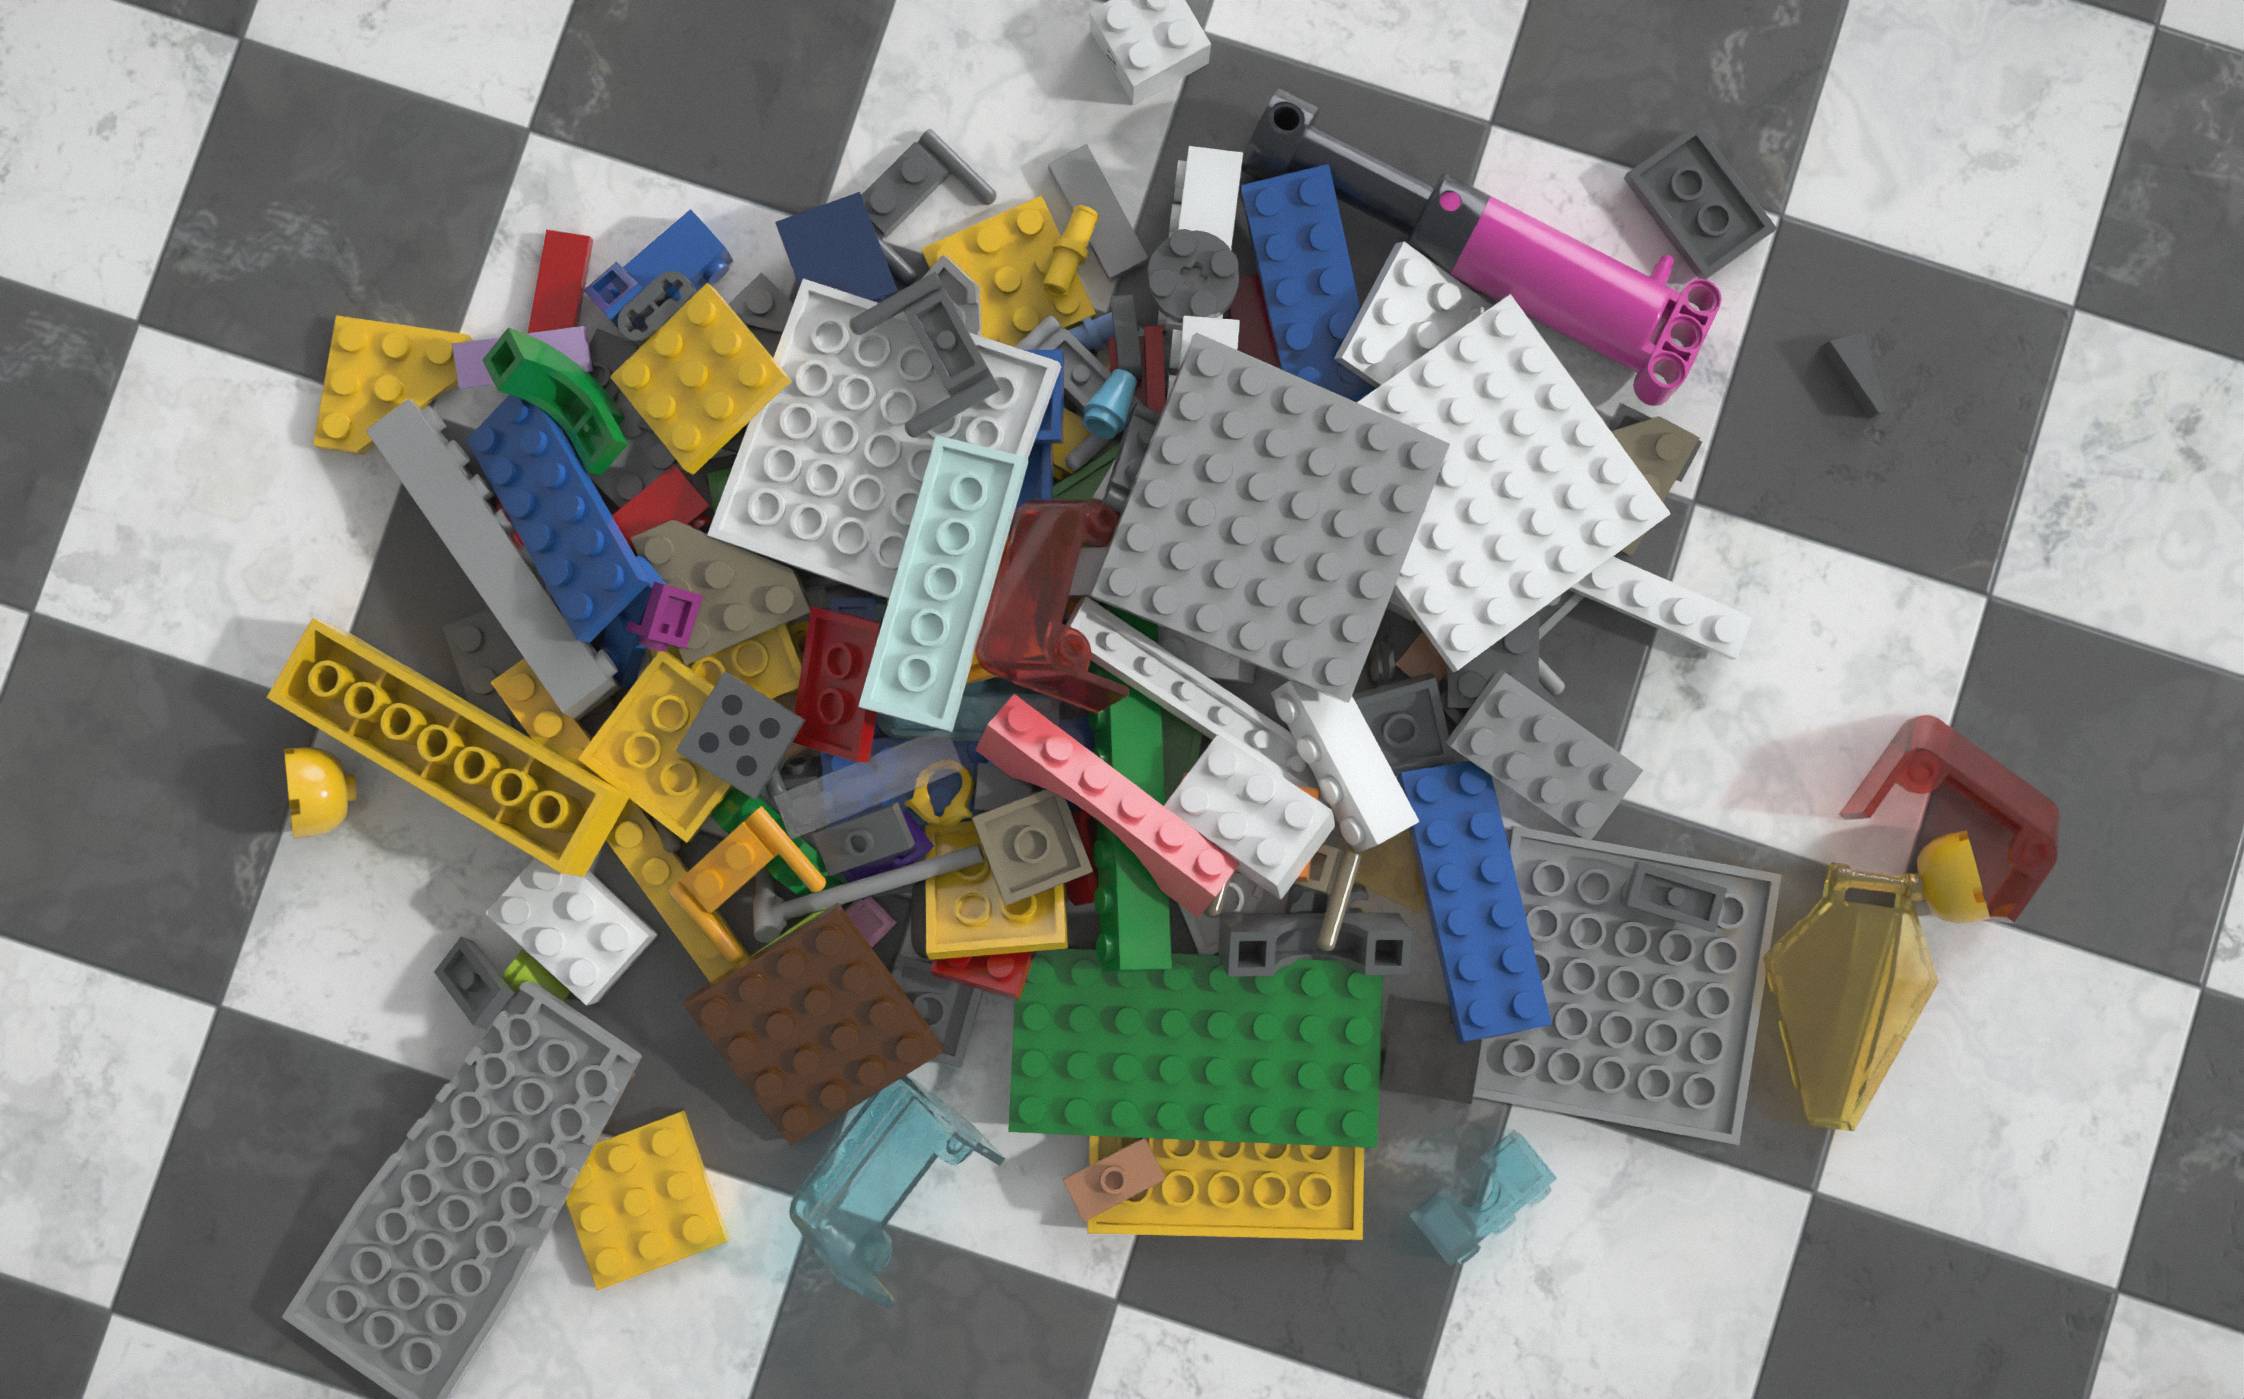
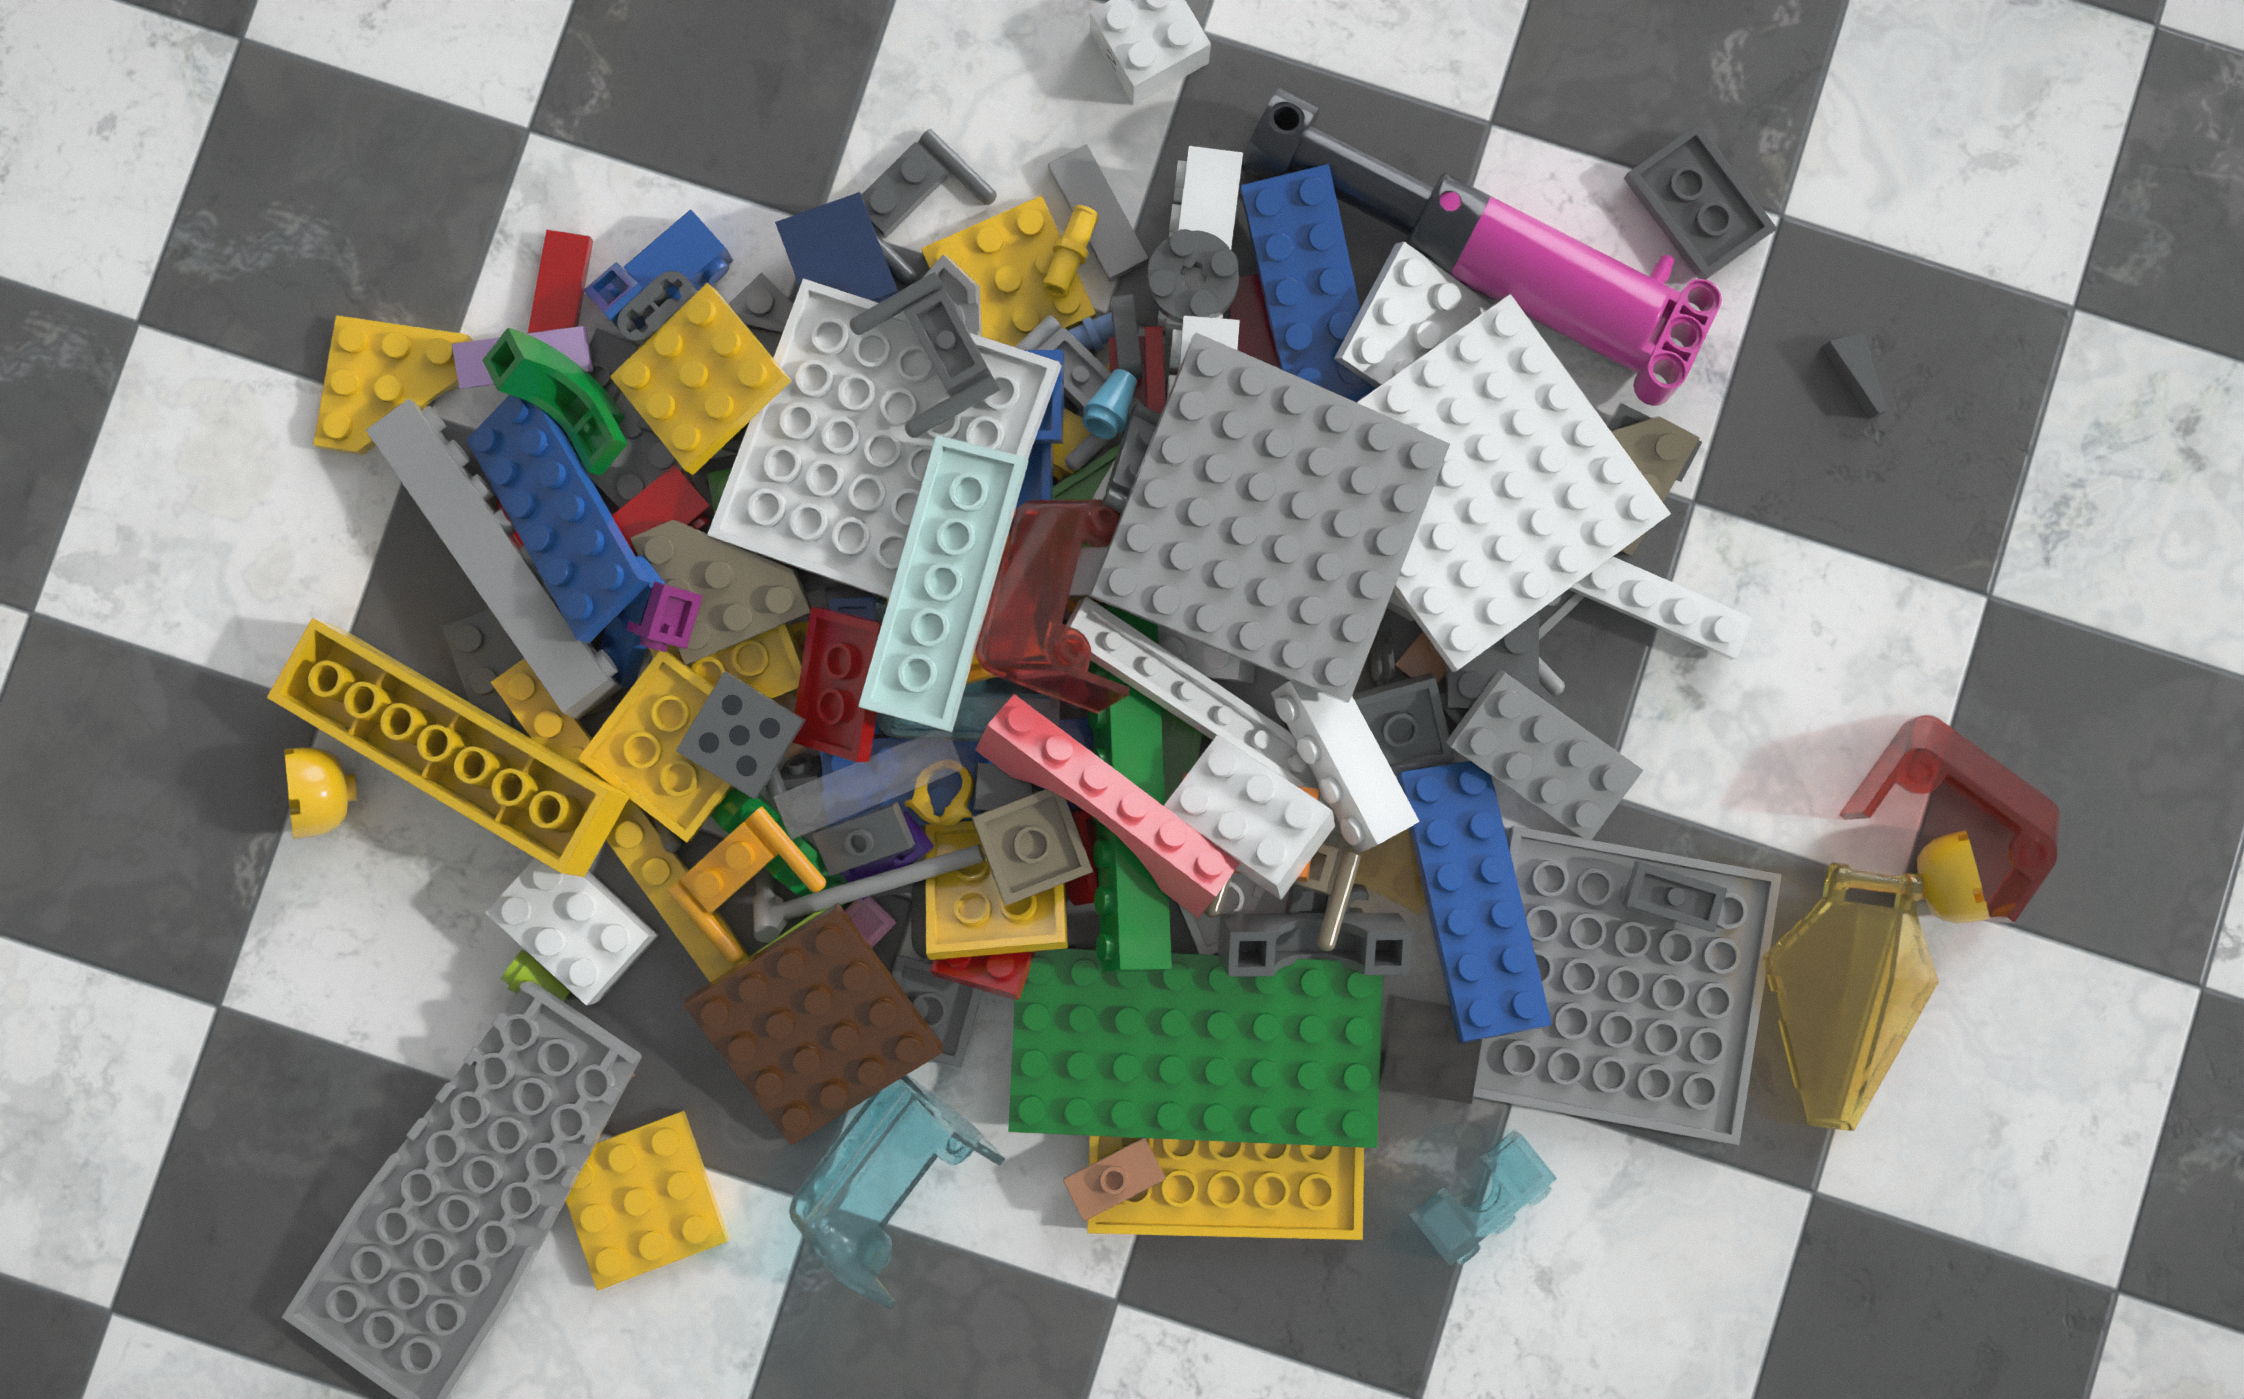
dark grey plate [434,937,514,1029] -> none

